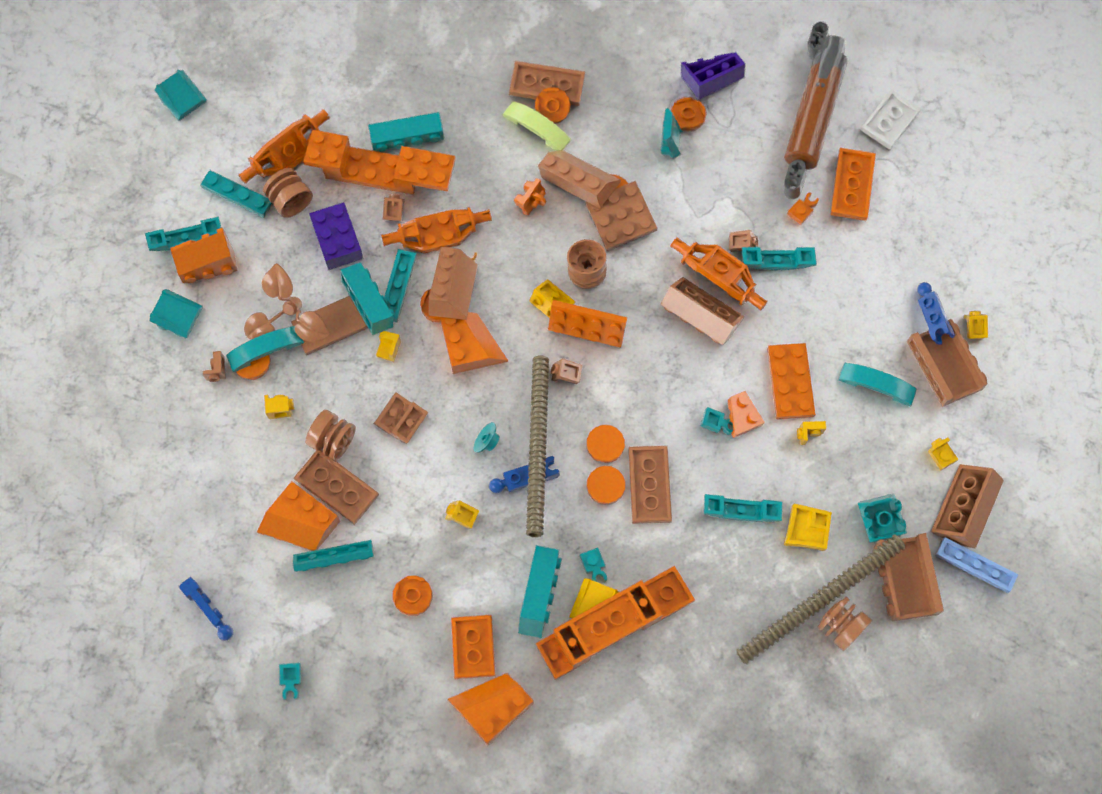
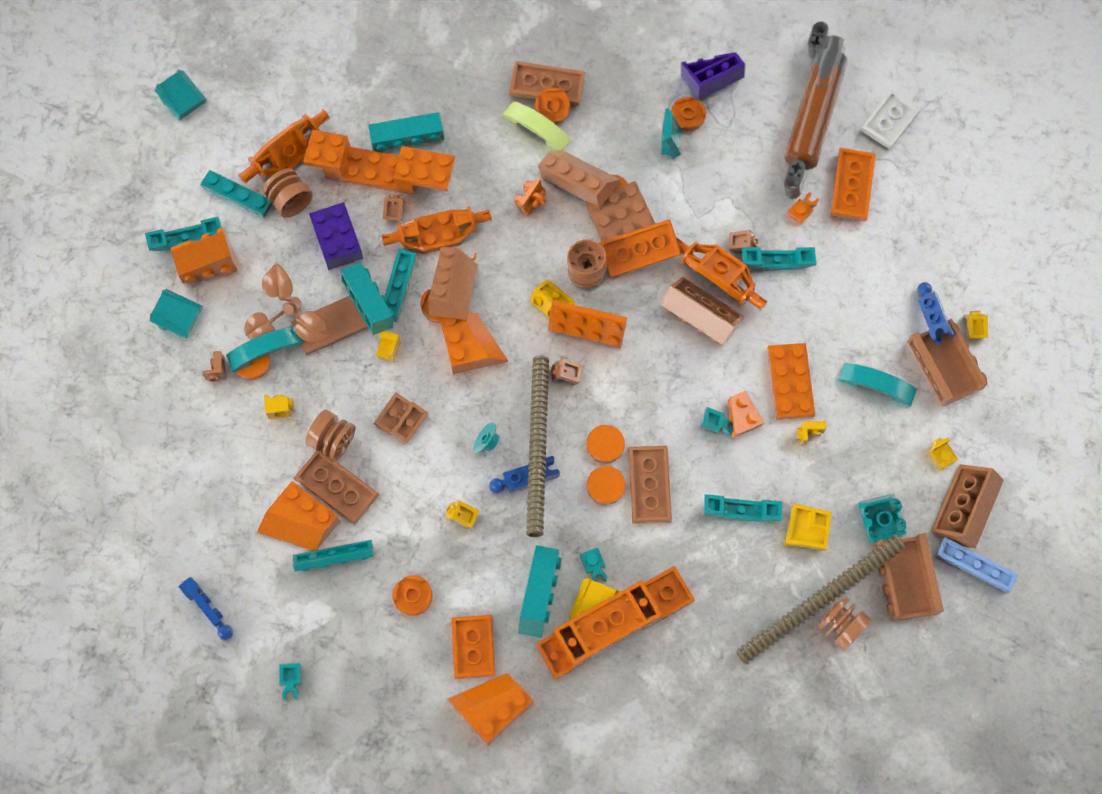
none -> orange tile [599,219,682,278]

